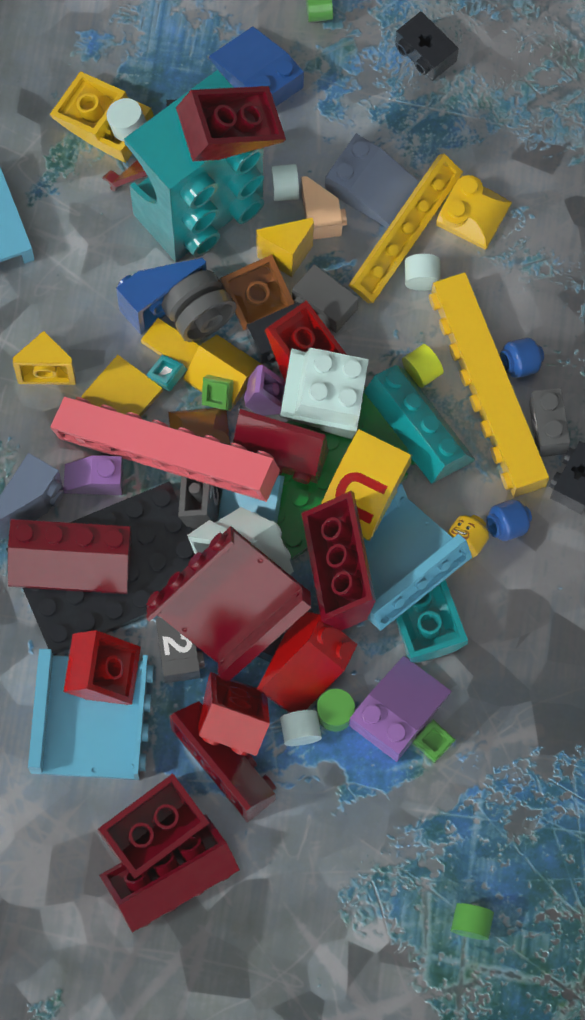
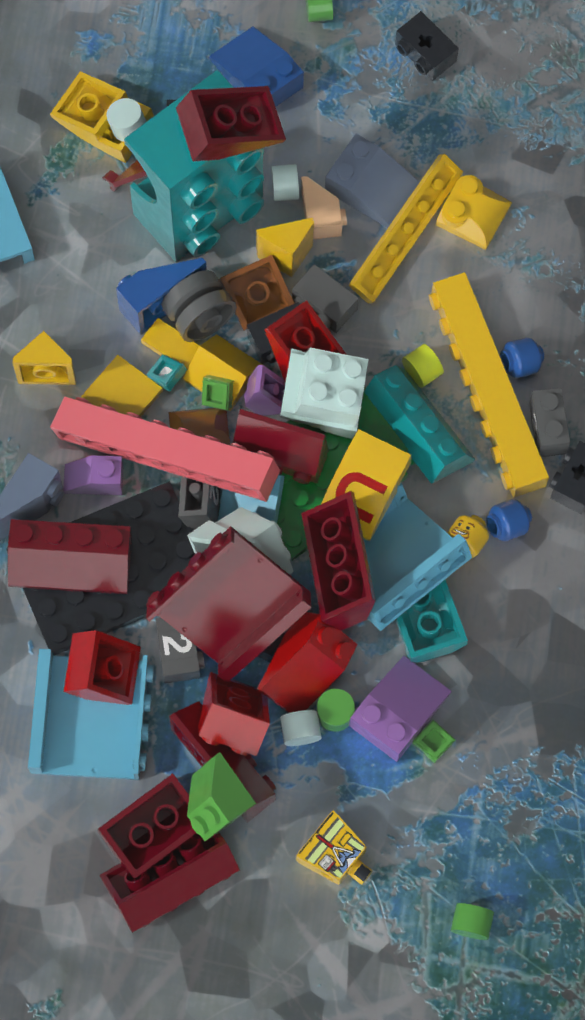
light aqua piece [405,254,441,291] -> none
none -> bright green slope [187,752,256,841]
none -> torso [296,810,373,885]

